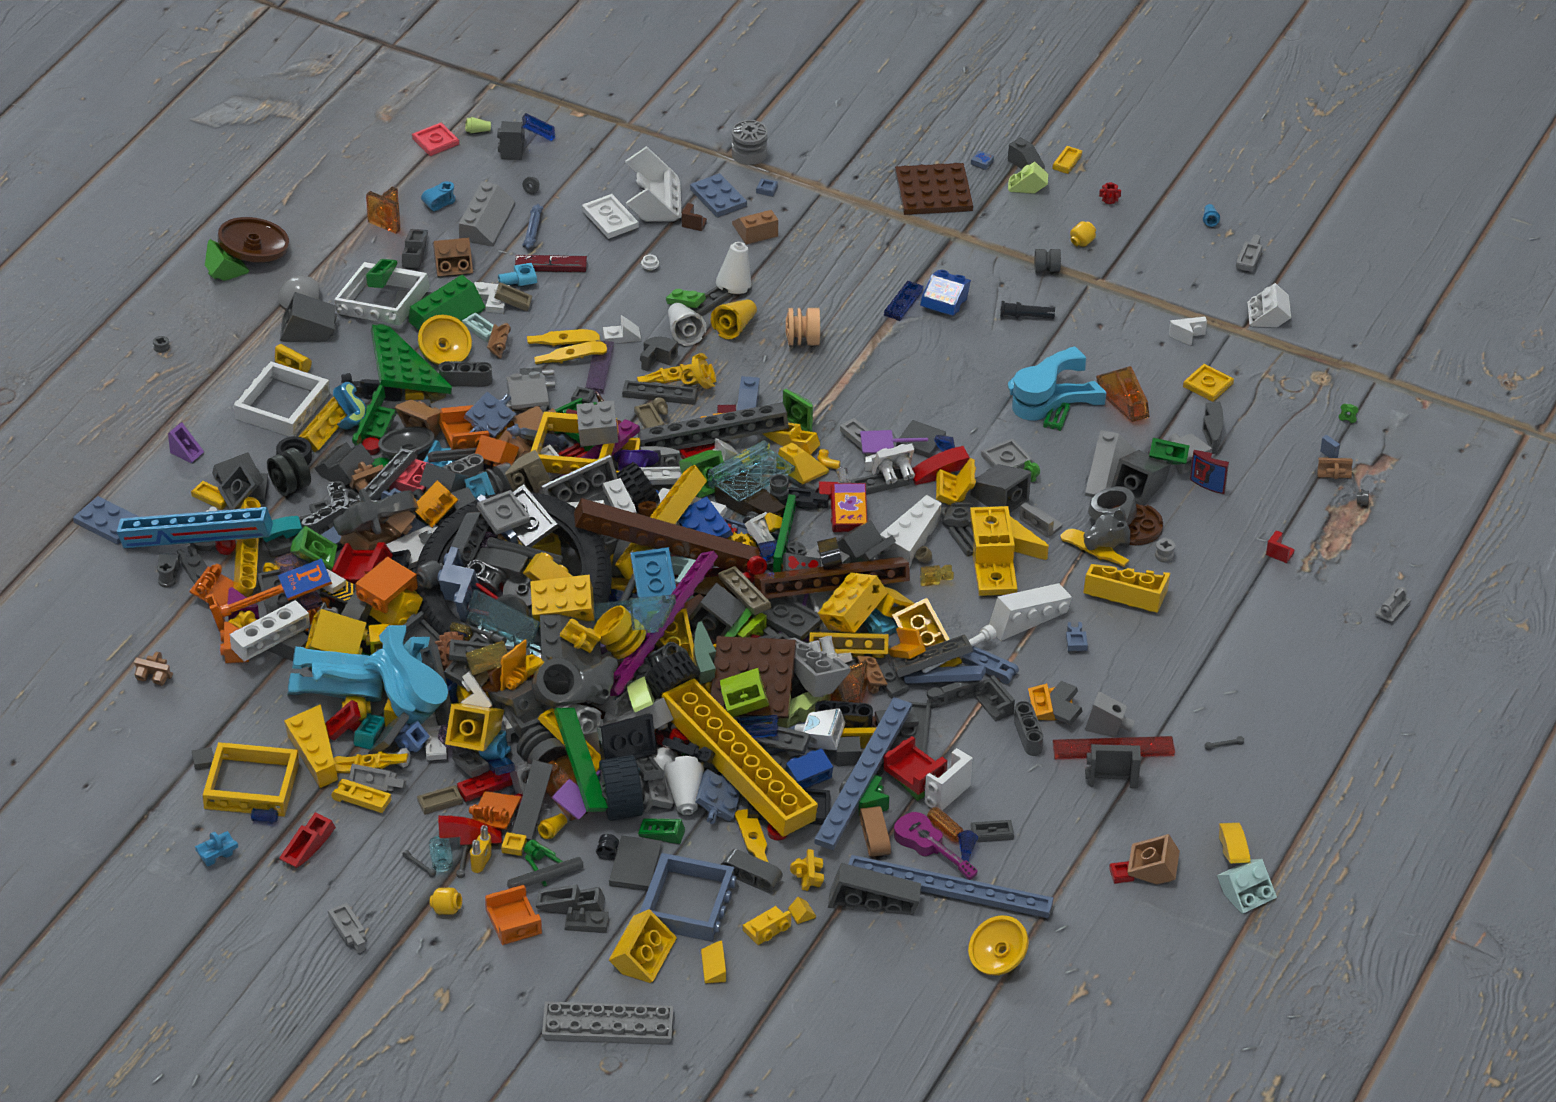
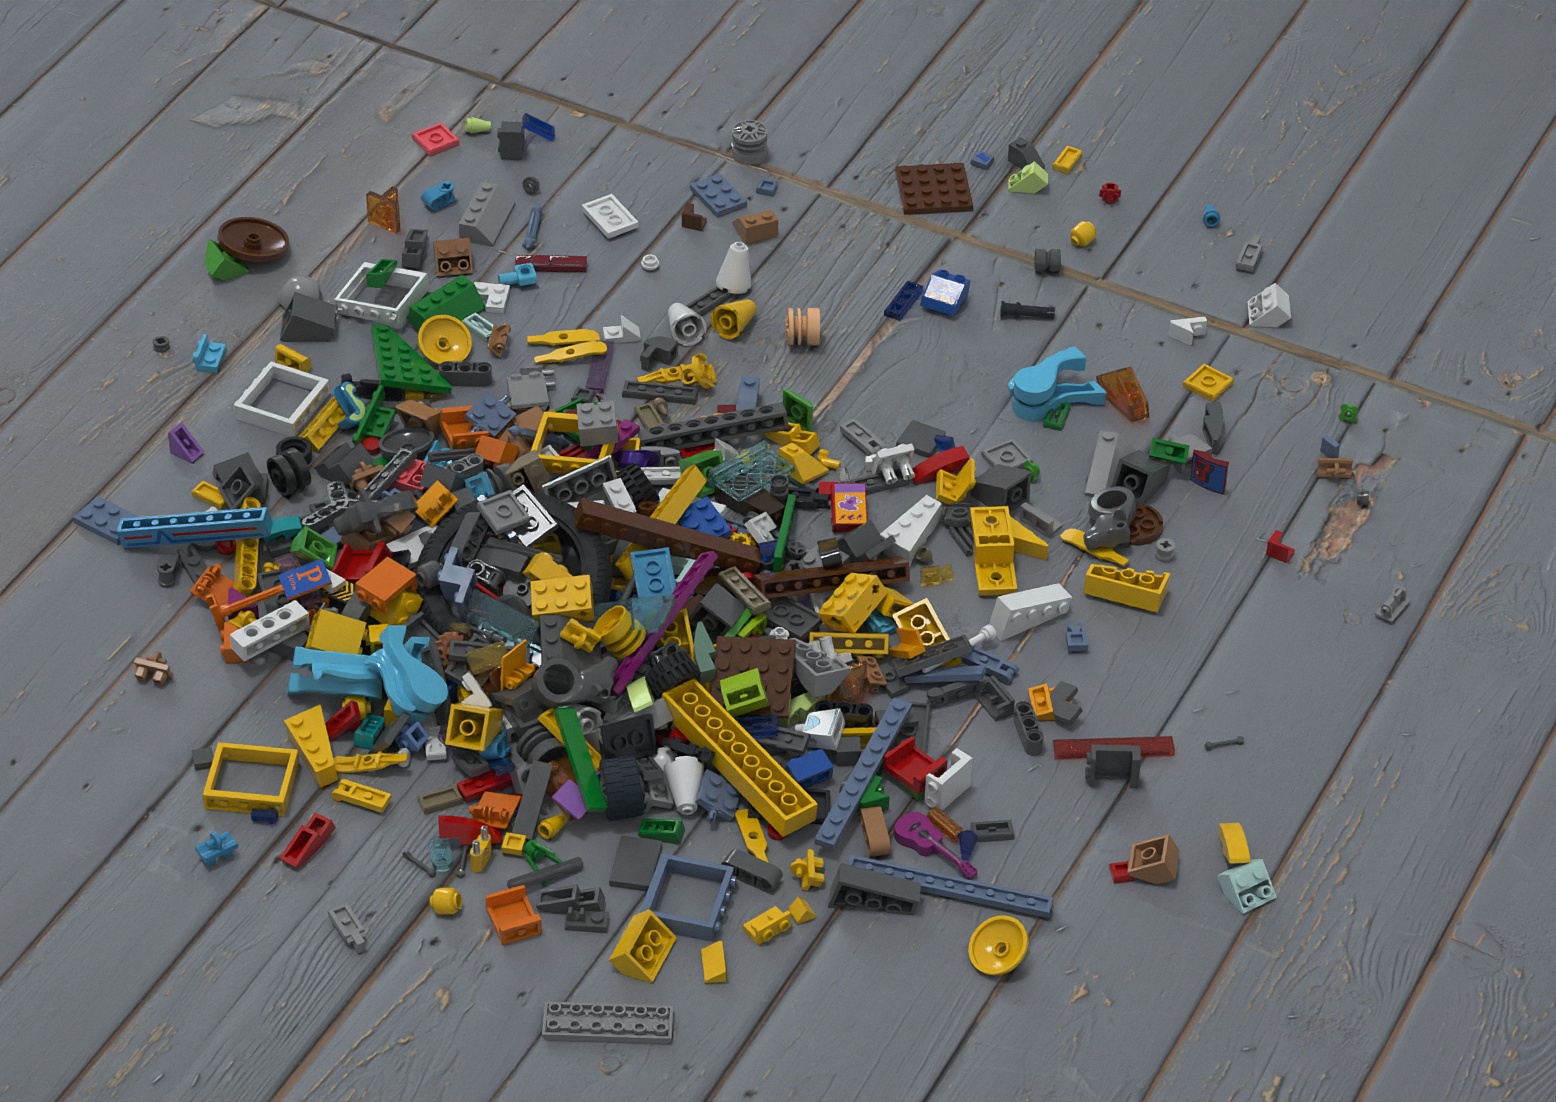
light grey hinge [349,764,407,791] -> none
dark tan tile [494,282,532,311] -> none
yellow tile [526,654,544,675] -> none
black wheel [596,834,619,860] -> none
white windscreen [625,146,682,222] -> none
bright green plate [666,289,706,308] -> none
red tile [747,556,767,575] -> none
yellow tile [765,512,783,532] -> none
dark grey tile [783,553,821,571] -> none
medium lavender piece [860,430,928,453] -> none
light grey torso [1085,692,1135,737] -> none
none -> medium azure bracket [192,334,227,373]
none -> white plate [770,627,789,639]

